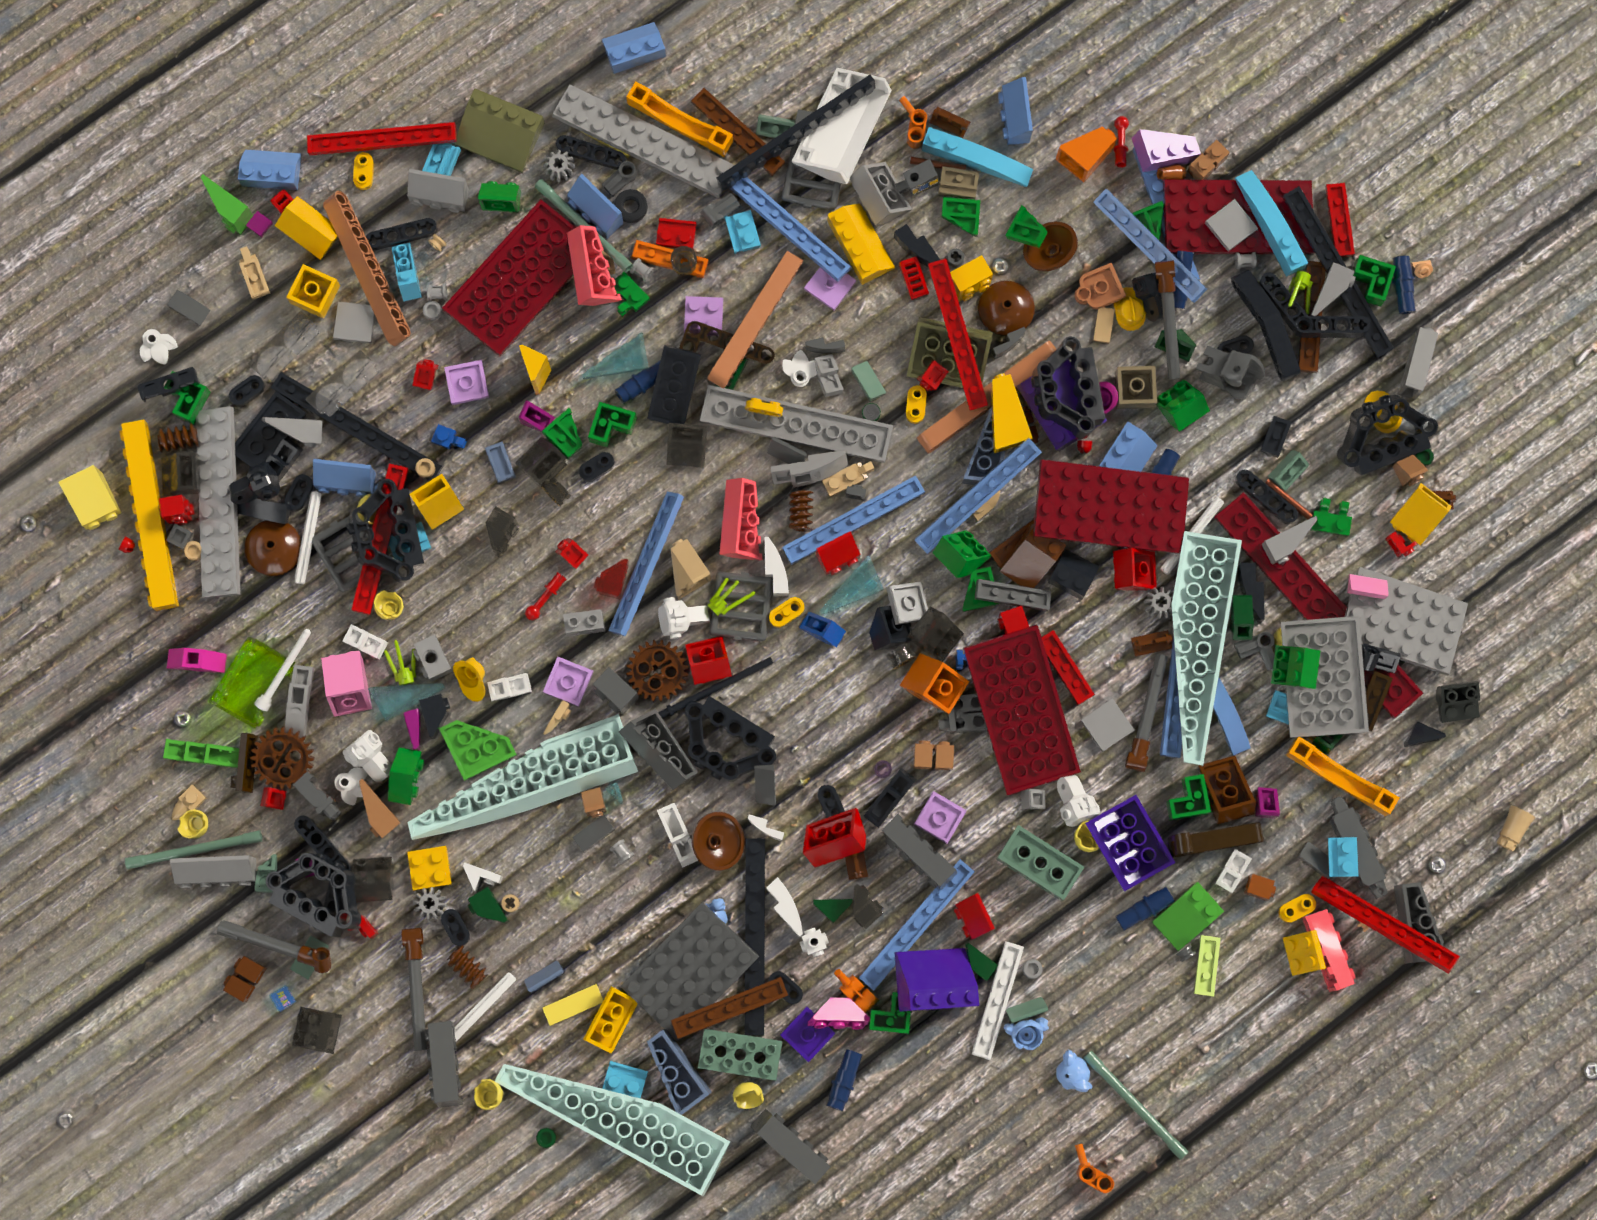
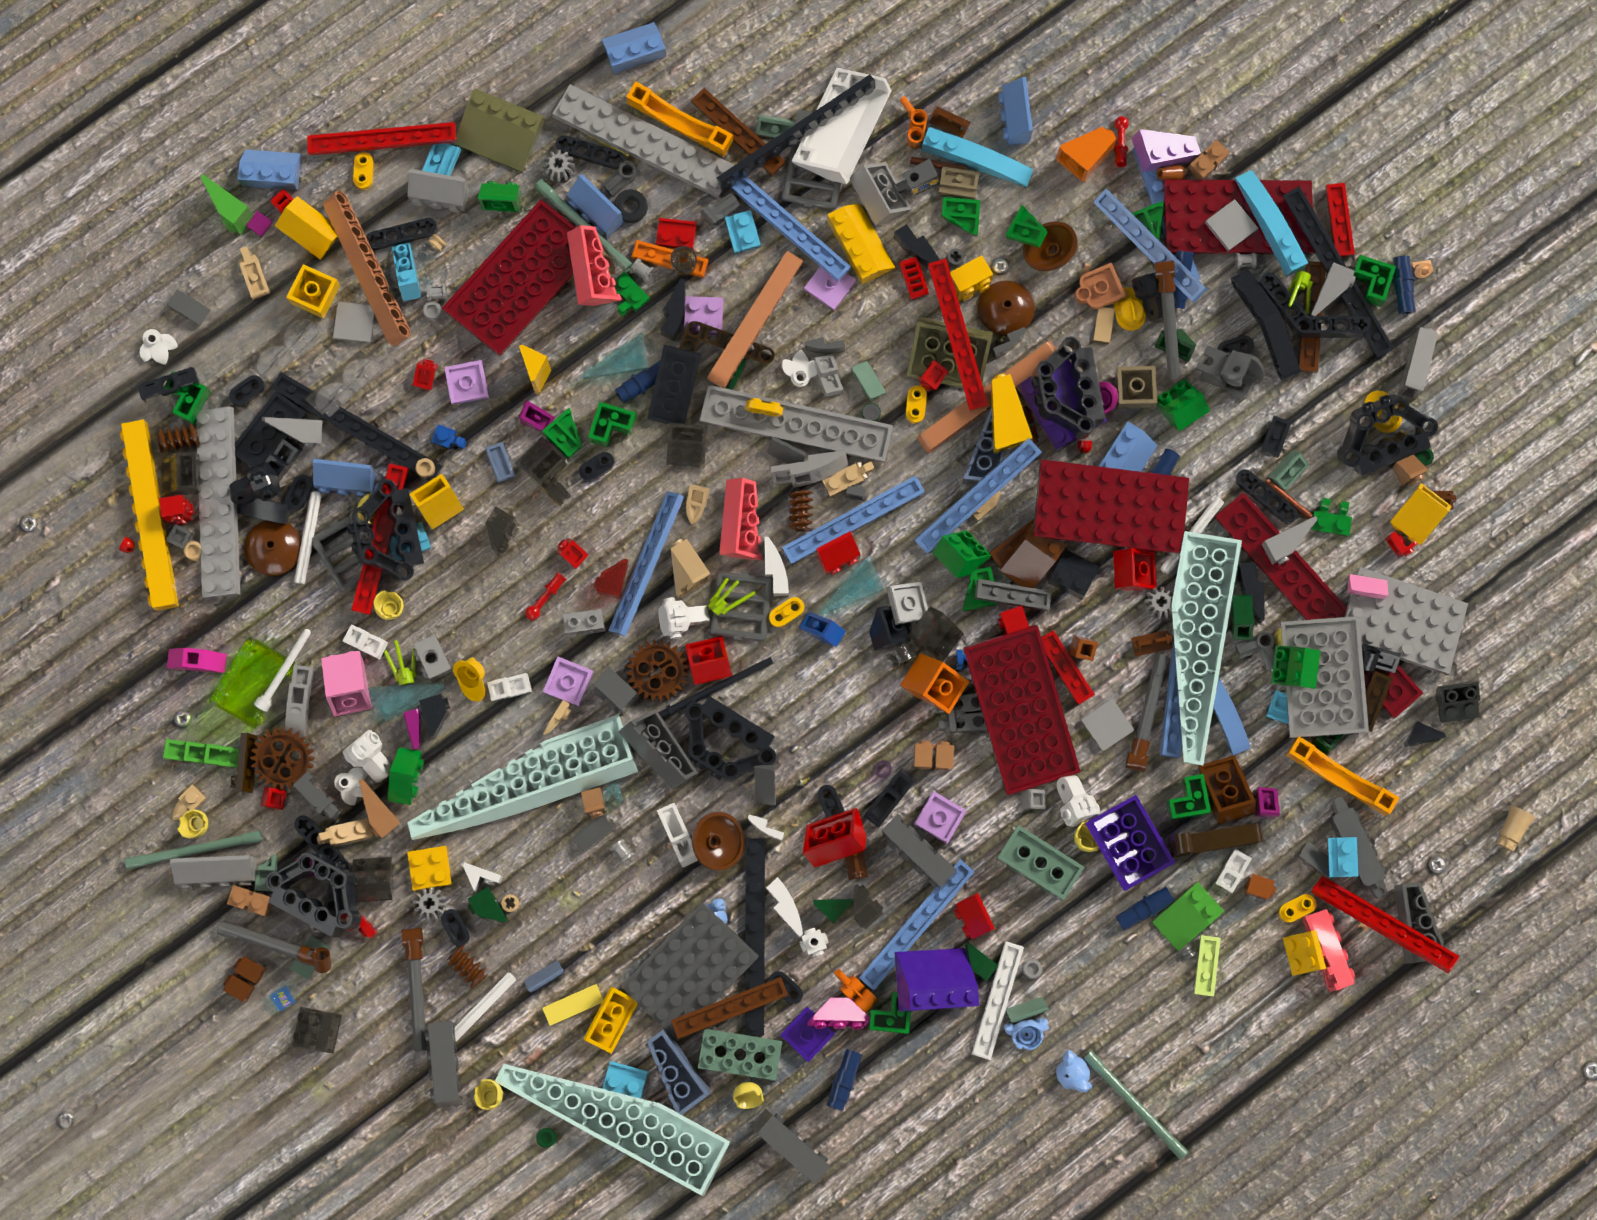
light yellow slope [59,465,121,530] -> none
bright green plate [439,720,517,781] -> none
orange beam [1075,1143,1114,1193] -> none
none -> medium nougat piece [227,885,272,917]
none -> tan hinge [317,818,373,847]
none -> black slope [660,278,686,341]
none -> tan plate [686,484,710,524]
none -> dark orange brick [1069,635,1098,661]

